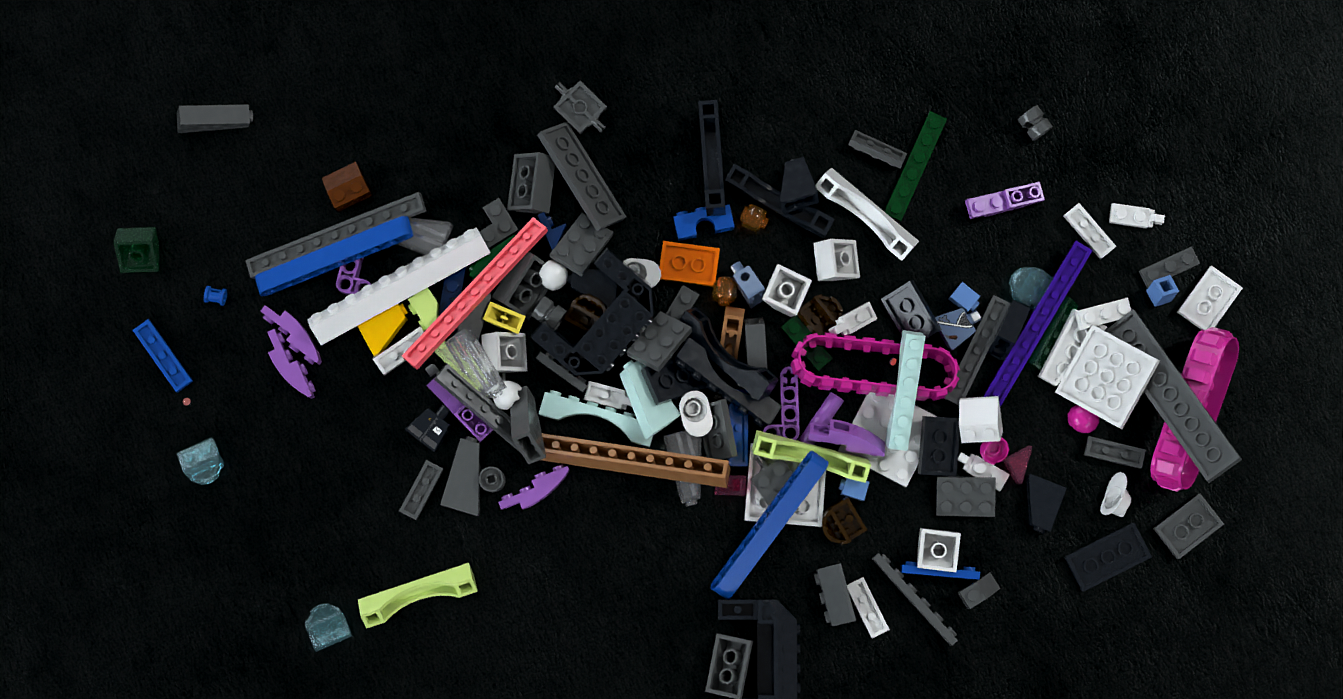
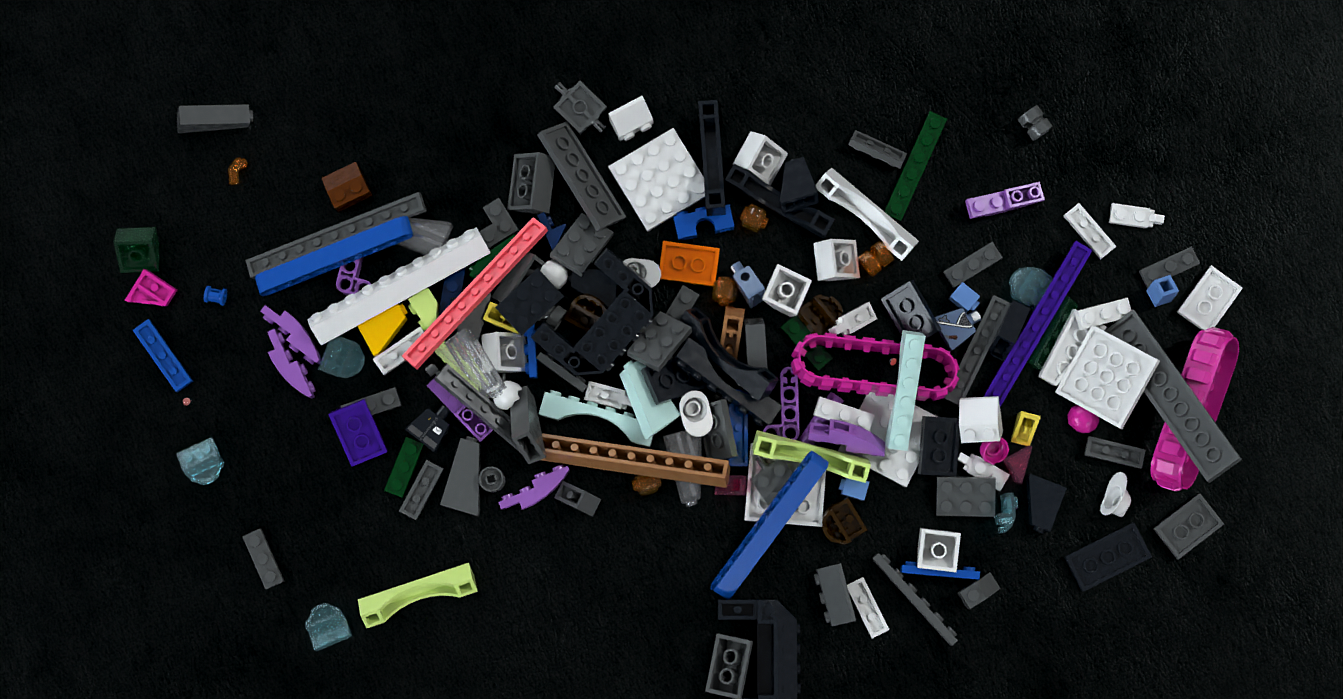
none -> dark pink wing [125,269,177,306]
none -> clear orange arm [228,157,247,185]
none -> dark grey plate [242,529,284,590]
none -> clear light blue slope [318,336,365,378]
none -> dark purple plate [329,398,388,467]
none -> dark grey plate [341,387,402,416]
none -> dark green plate [384,437,424,498]
none -> black plate [495,268,564,336]
none -> blue plate [524,323,538,379]
none -> dark grey slope [554,481,601,517]
none -> white slope [608,96,654,141]
none -> white plate [608,128,705,232]
none -> clear orange head [632,474,661,496]
none -> white slope [733,131,788,186]
none -> white plate [813,397,874,431]
none -> clear orange wheel [858,241,894,277]
none -> dark grey plate [943,242,1003,288]
none -> clear light blue slope [995,493,1018,534]
none -> light yellow slope [1011,411,1040,447]

